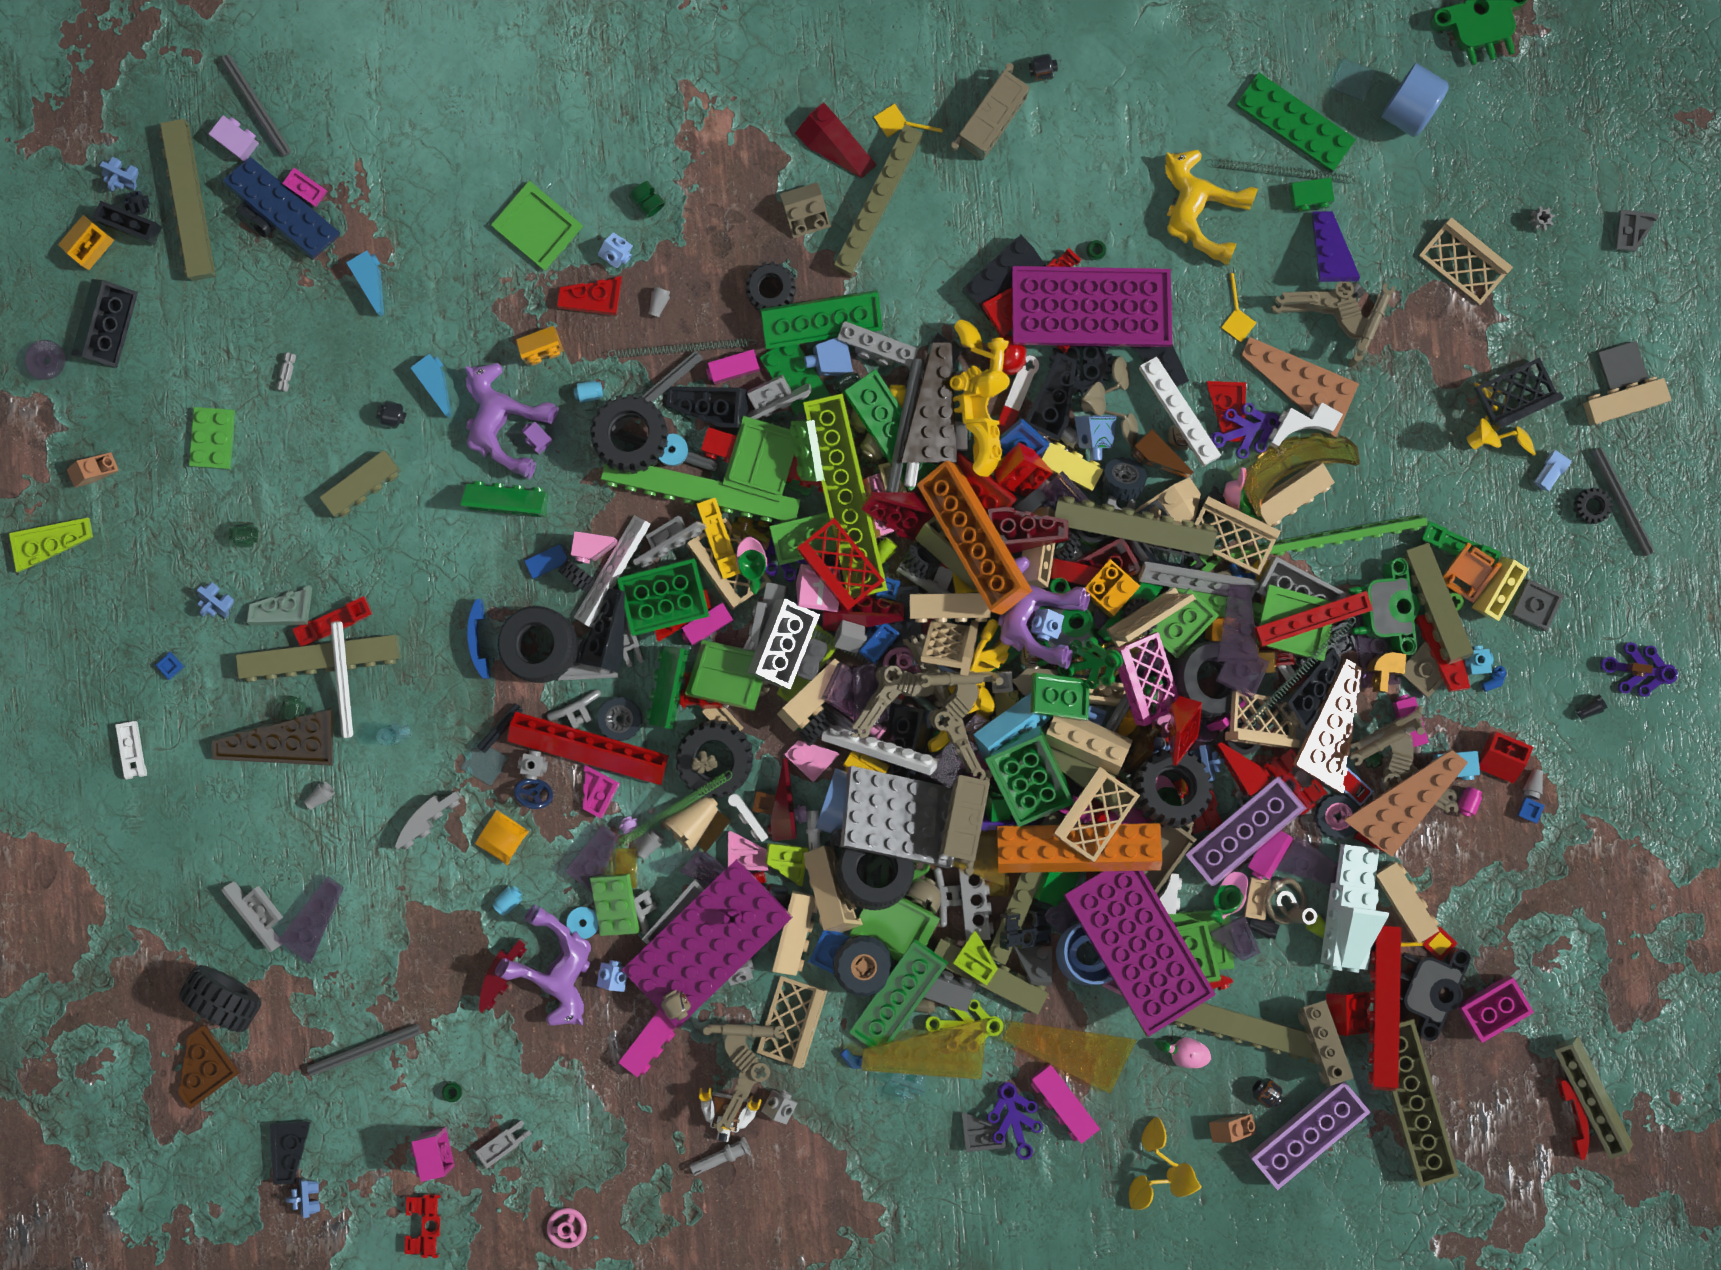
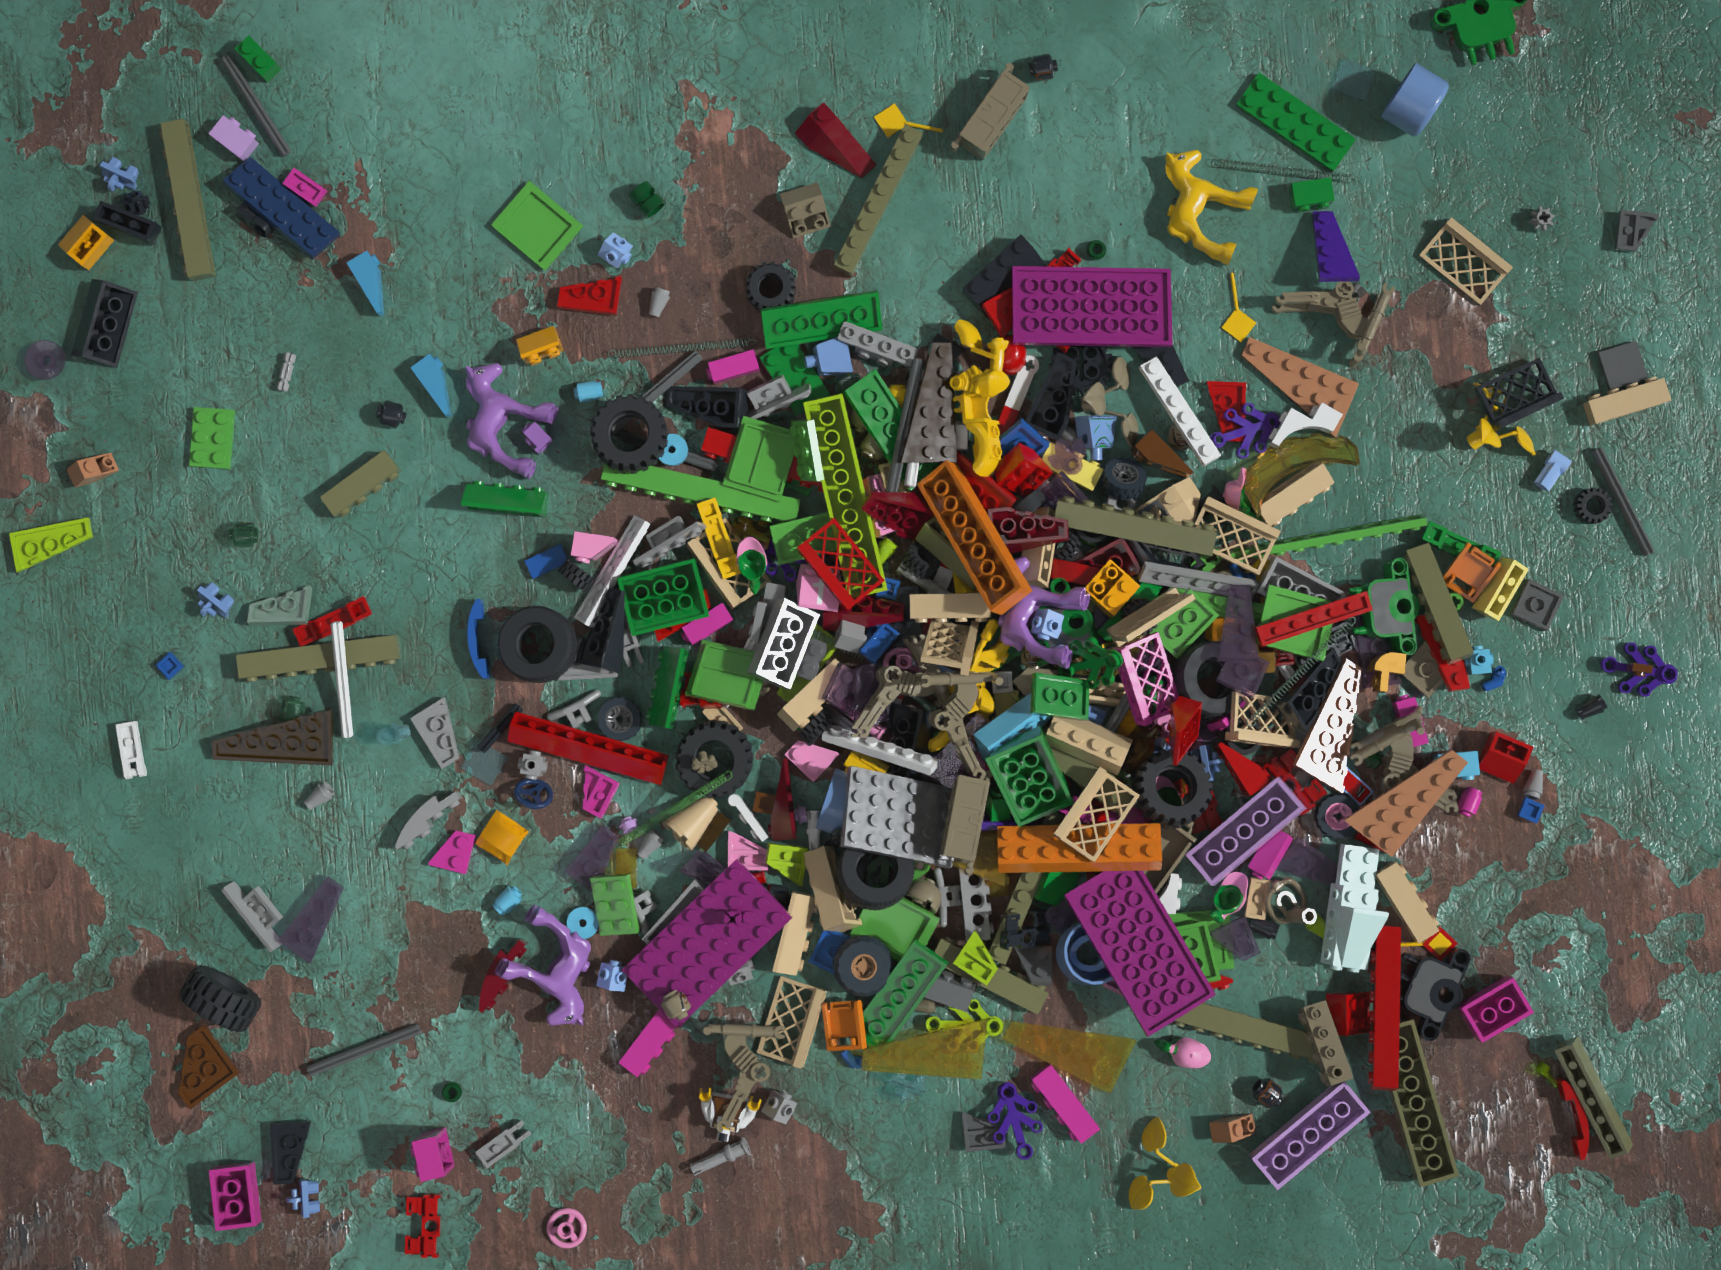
none -> dark pink brick [209,1161,262,1231]
none -> green piece [234,35,281,83]
none -> light grey wing [410,697,460,769]
none -> dark pink wing [428,830,476,874]
none -> orange container [822,1000,867,1051]
none -> plate [1048,438,1086,475]
none -> clear neon green hand [1536,1062,1558,1088]

